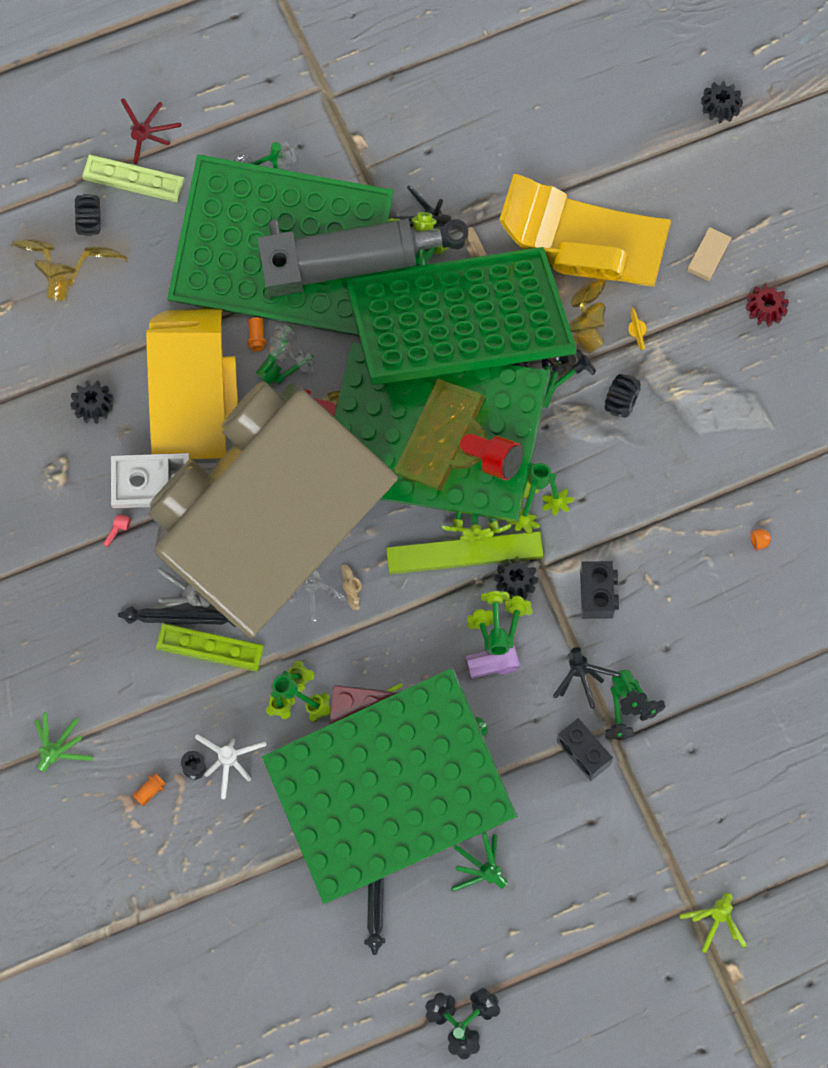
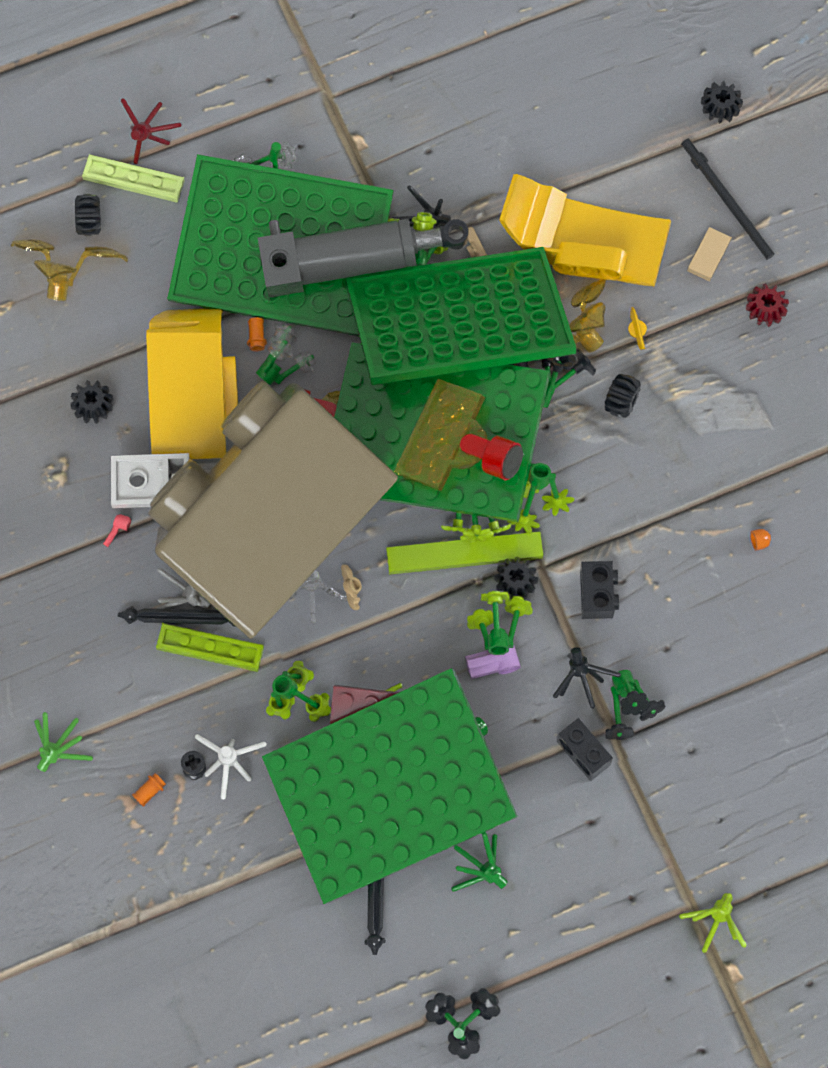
none -> black bar [681,138,775,260]

